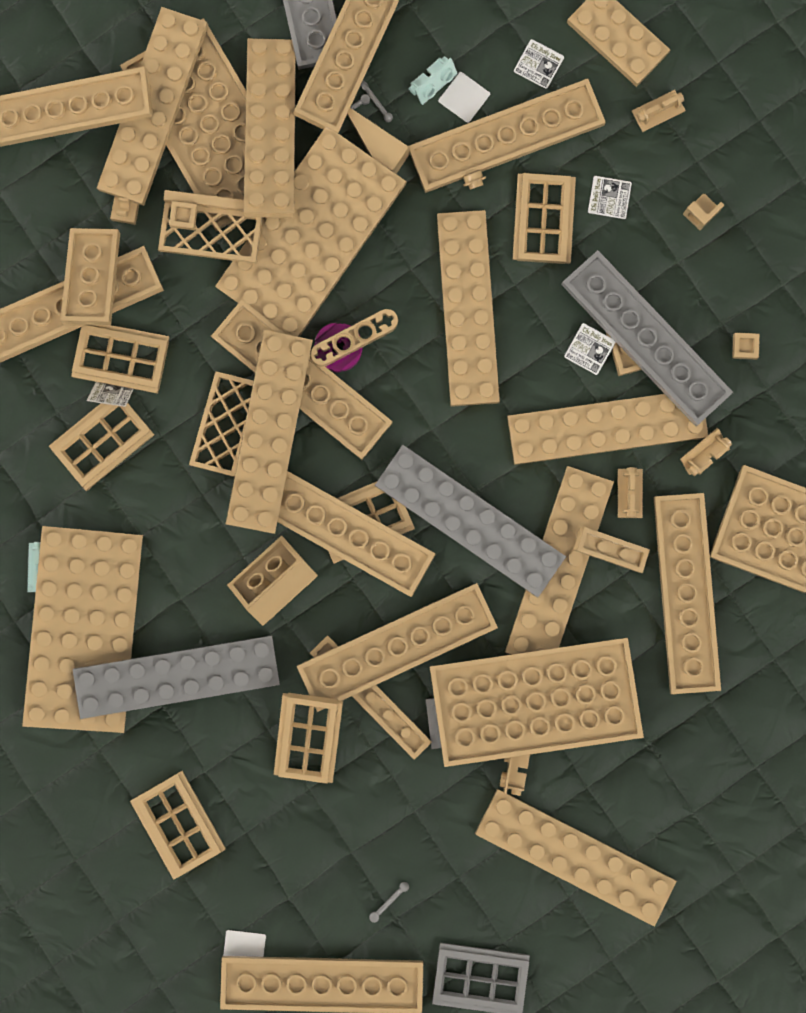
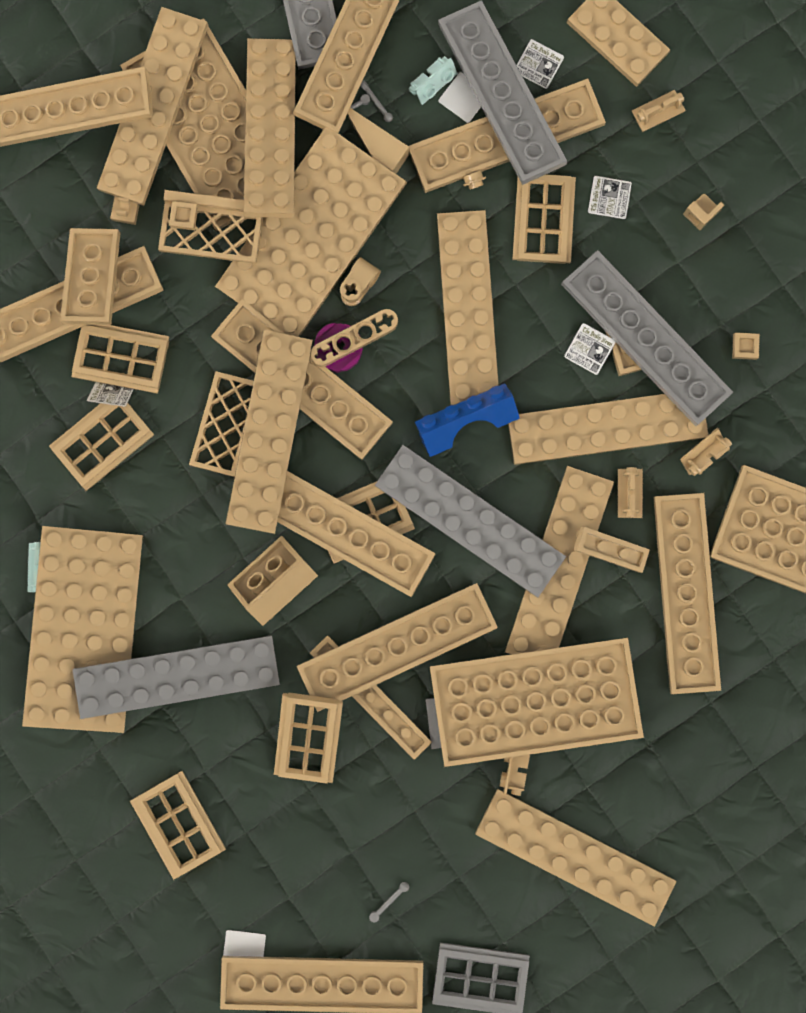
none -> tan piece [340,257,381,306]
none -> blue arch [415,383,520,457]
none -> light grey plate [438,0,567,185]

